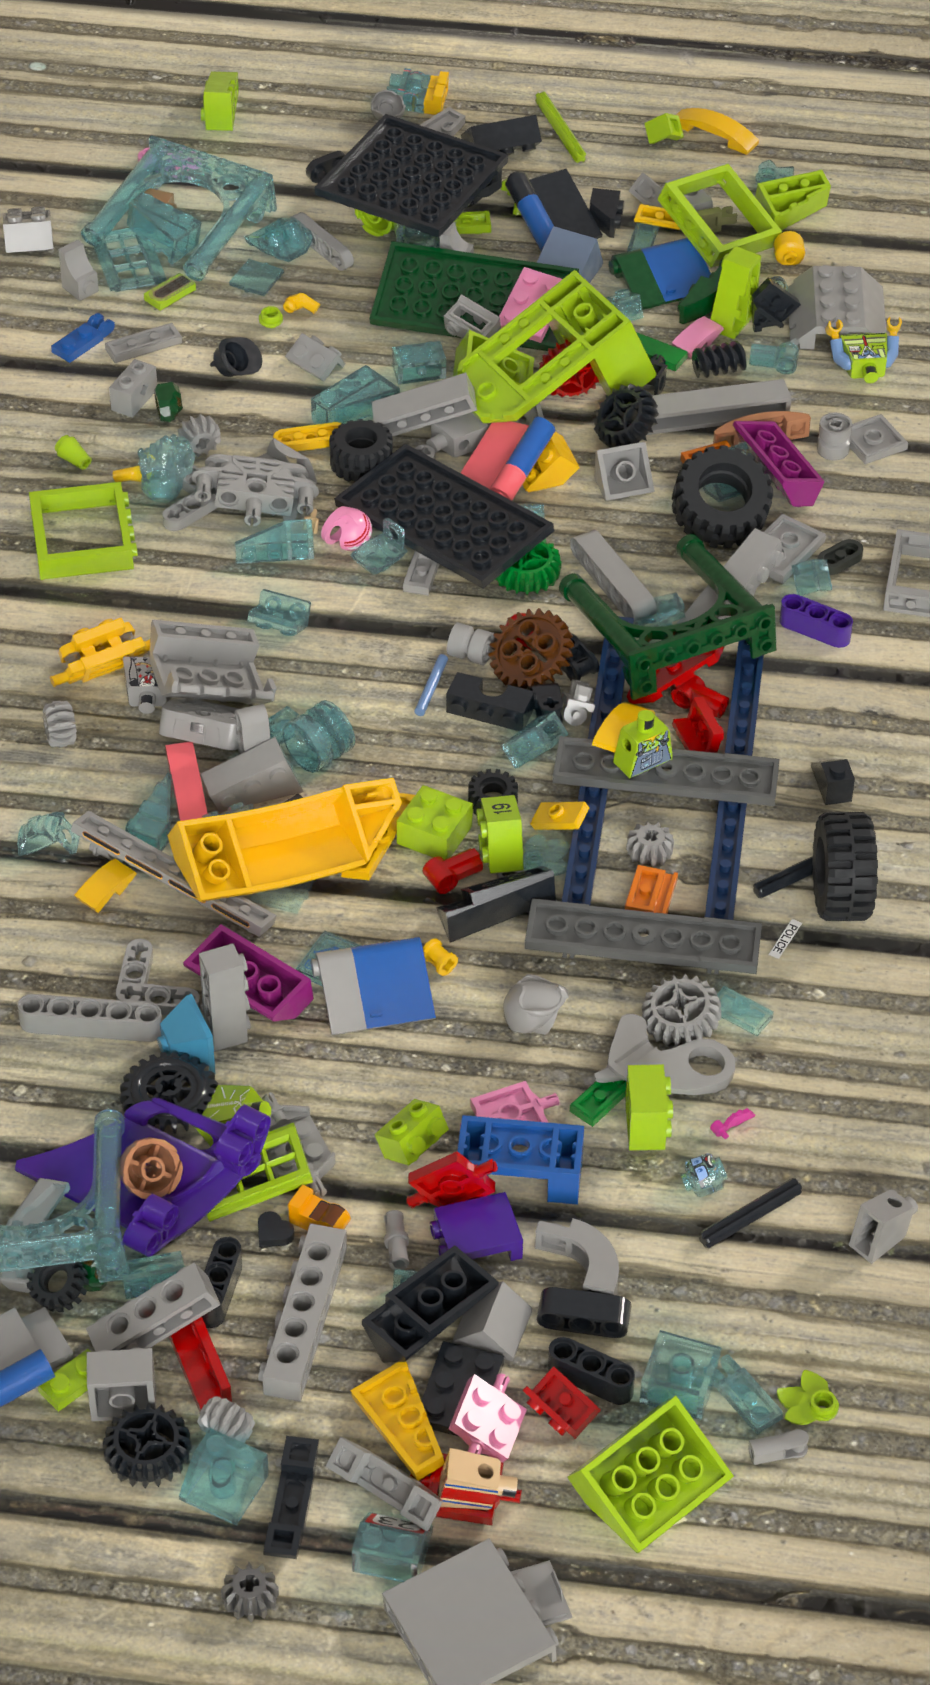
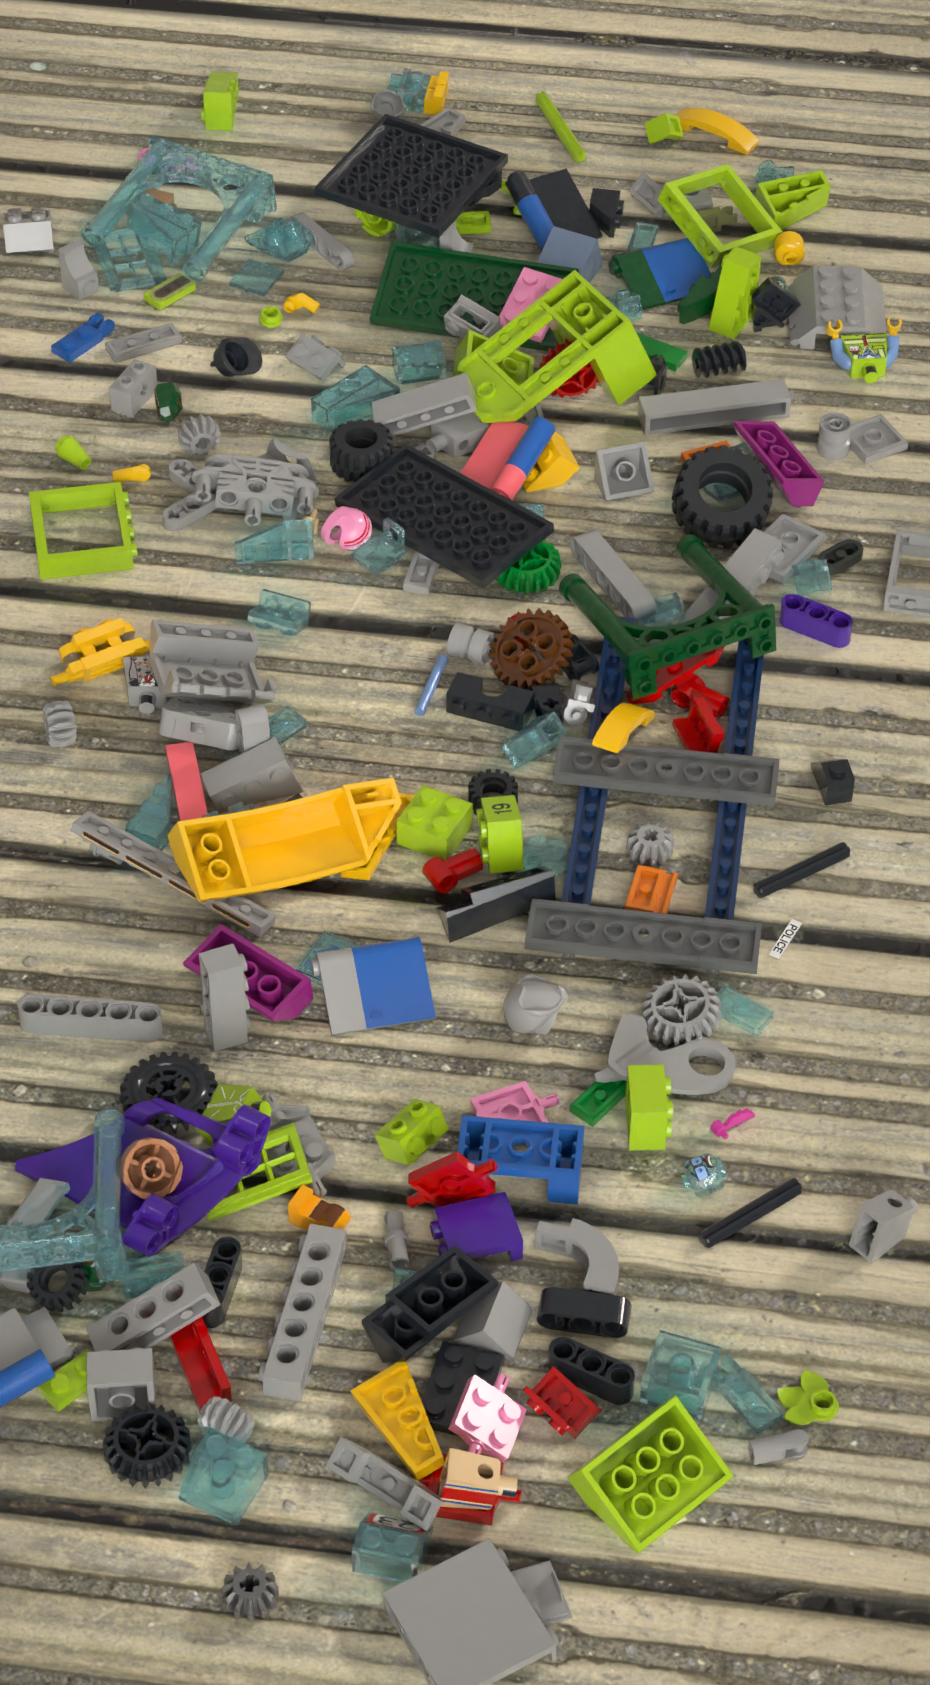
clear light blue piece [17,812,80,856] -> none
yellow slope [74,858,137,913] -> none
light grey beam [116,939,200,1016] -> none
clear light blue hair [137,434,196,503] -> none
dark azure slope [157,994,216,1074] -> none
clear light blue piece [251,880,314,914] -> none
black tile [258,1211,294,1247] -> none
black slope [263,1435,319,1559] -> none
yellow plate [273,422,342,451] -> none
clear light blue wheel [282,700,355,773] -> none
black plate [306,151,346,183] -> none
yellow bush [423,938,458,976] -> none
black slope [461,115,542,155] -> none
yellow plate [530,801,589,830] -> none
black gear [592,384,659,448] -> none
lime torso [613,710,673,779] -> none
yellow slope [634,204,680,230] -> none
bright pink slope [672,316,724,359] -> none
nougat slope [713,411,811,450] -> none
clear light blue piece [749,342,799,375] -> none
black tyre [812,812,878,921] -> none

